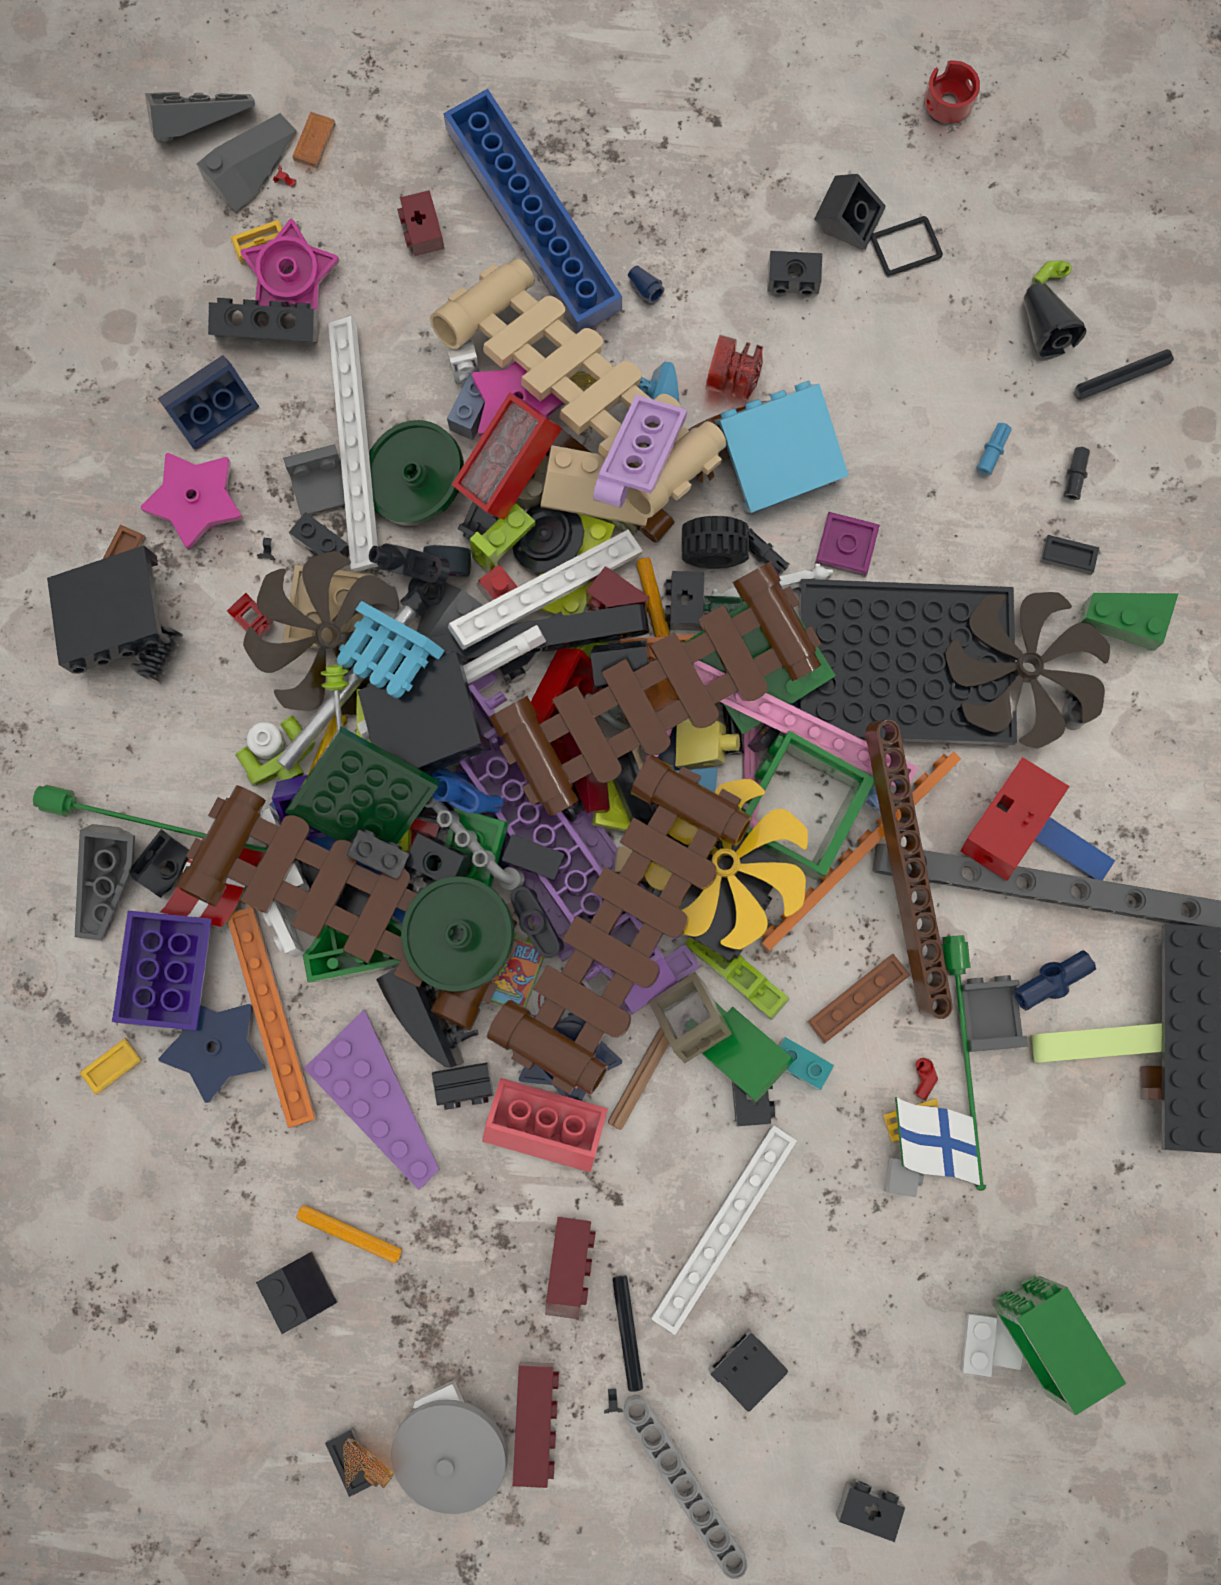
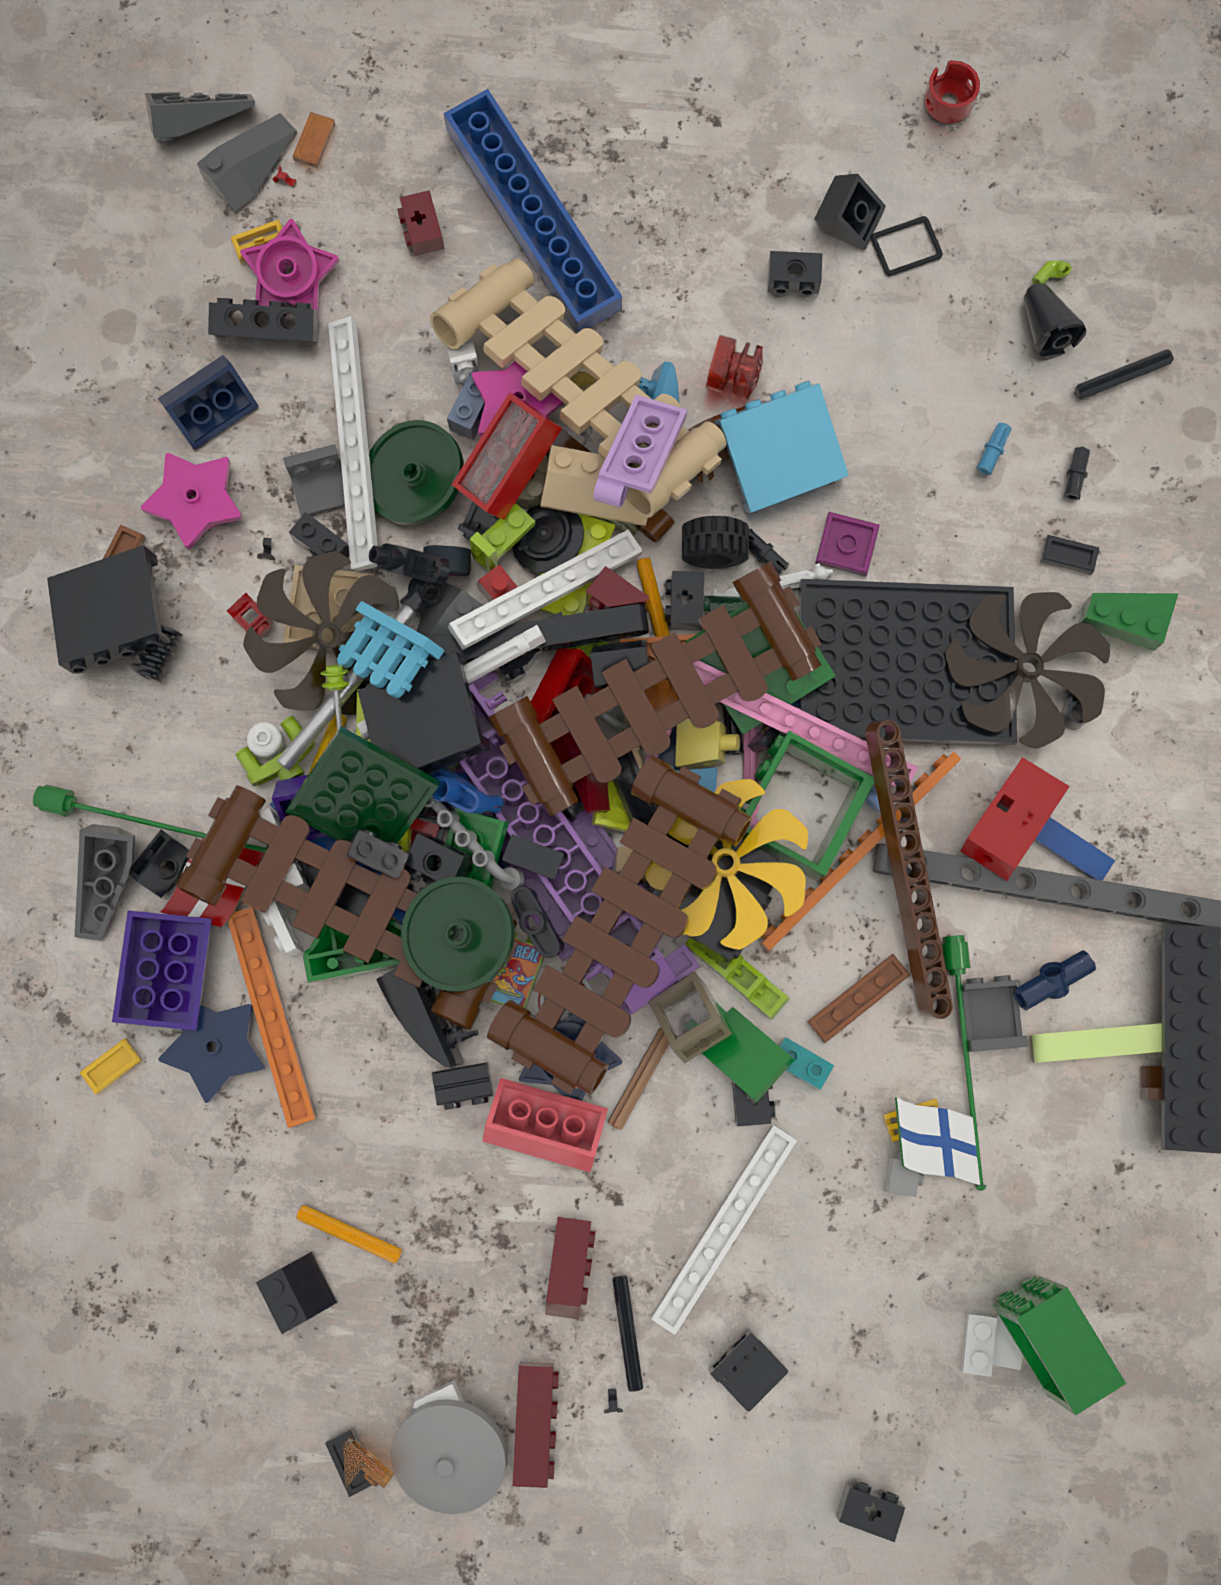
medium lavender wing [303,1010,440,1190] -> none
light grey beam [624,1395,748,1579] -> none
dark blue cone [628,265,665,303] -> none
red arm [914,1058,938,1101] -> none

